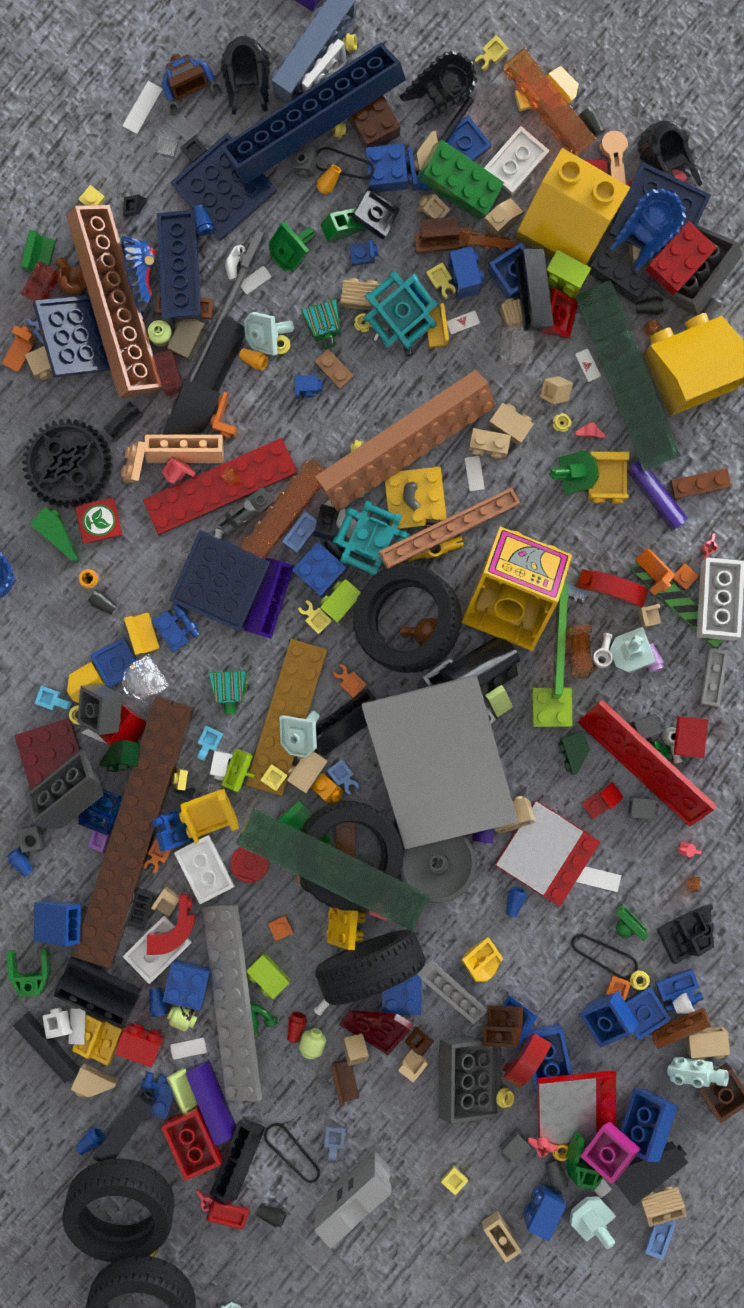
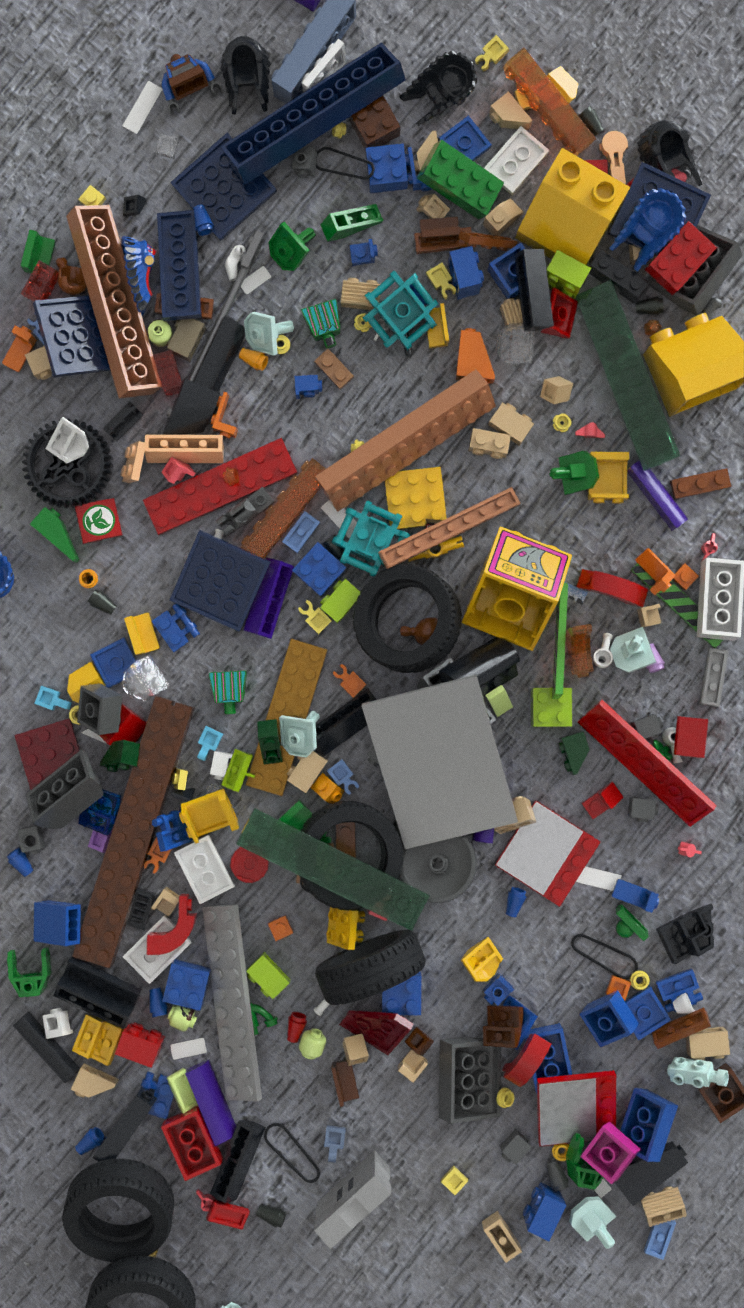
white sticker [69,1008,86,1045] -> none
black plate [180,135,207,163] -> none
light yellow plate [261,764,287,791] -> none
black plate [313,504,339,541] -> none
light orange cone [316,165,341,195] -> none
light yellow plate [343,33,357,53] -> none
black plate [352,187,400,240] -> none
dark grey arm [403,482,421,512] -> none
light grey plate [417,960,487,1024] -> none
black bar [438,96,474,143] -> none
white sticker [447,311,480,334] -> none
white sticker [465,456,484,491] -> none
coral piece [527,1137,558,1157] -> none
white sticker [576,349,601,382] -> none
clear orange plate [688,875,700,894] -> none
none -> white slope [45,417,89,463]
none -> dark green slope [257,719,283,765]
none -> orange slope [455,328,495,384]
none -> blue brick [483,973,514,1006]
none -> tan slope [489,91,533,130]
none -> blue bracket [612,879,659,913]

